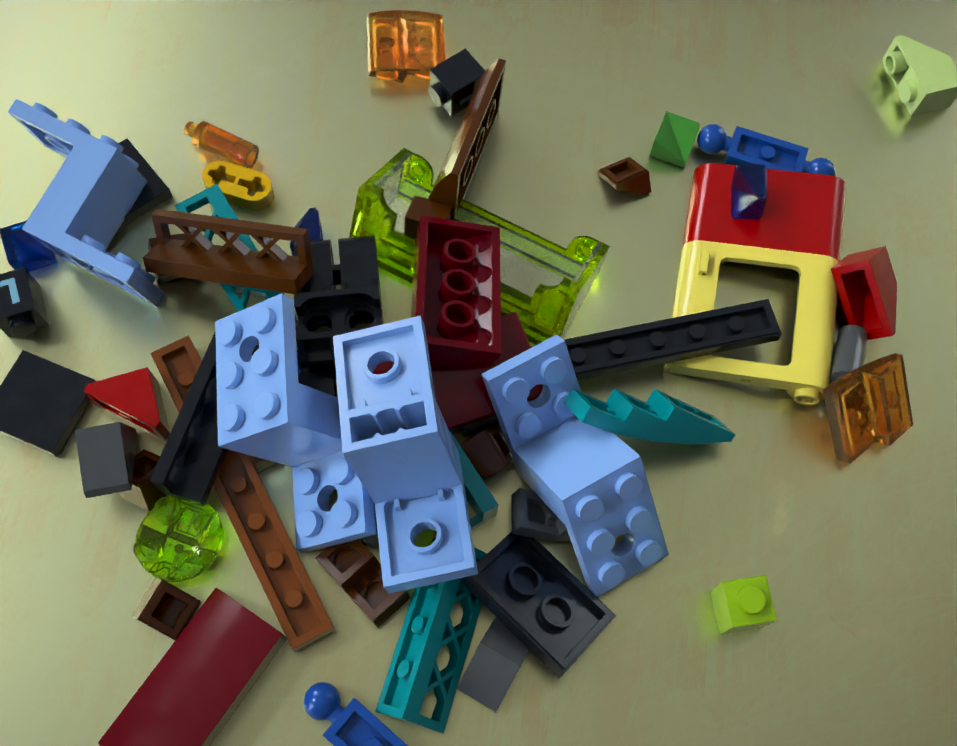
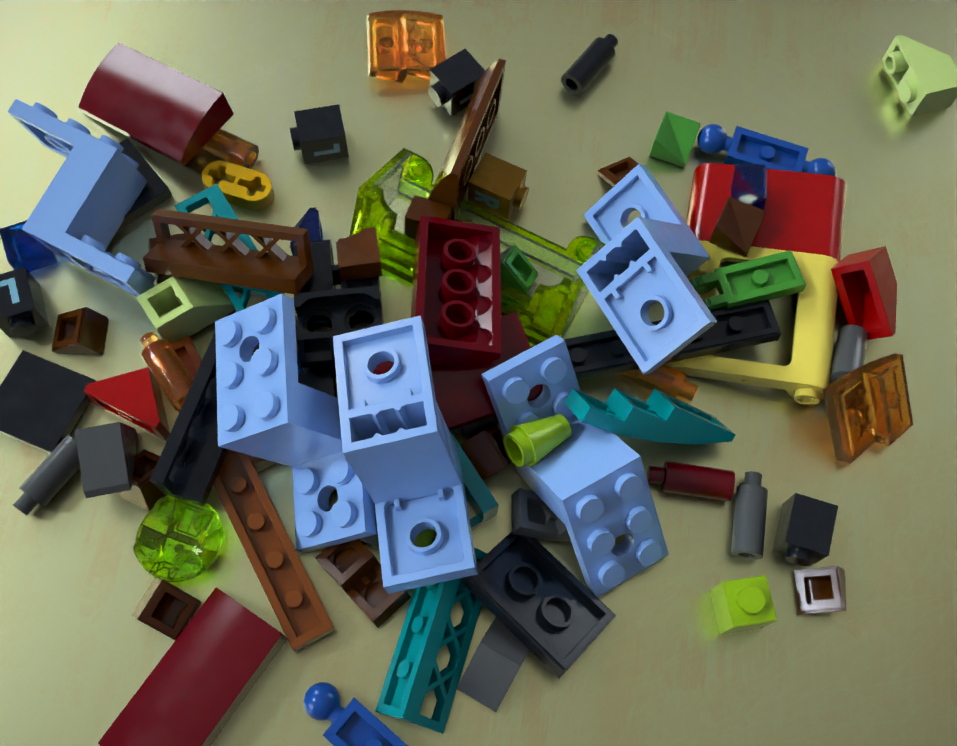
none -> dark grey cylinder [13,434,80,516]
none -> reddish brown slope [52,307,109,355]
none -> dark red slope [78,42,234,166]
none -> yellowish green slope [136,276,235,345]
none -> clear orange cylinder [140,332,193,411]
none -> black brick [290,104,349,164]
none -> reddish brown slope [336,227,382,282]
none -> pearl gold brick [468,152,529,220]
none -> bright green slope [500,244,538,305]
none -> lime cone [503,414,572,467]
none -> black cylinder [561,34,618,95]
none -> light blue bracket [576,164,717,374]
none -> clear orange cylinder [614,364,698,401]
none -> dark red cylinder [647,461,735,501]
none -> bright green hinge [689,250,806,310]
none -> reddish brown slope [709,197,765,257]
none -> dark grey cylinder [731,471,768,560]
none -> black brick [773,493,838,566]
none -> slope [794,566,846,615]

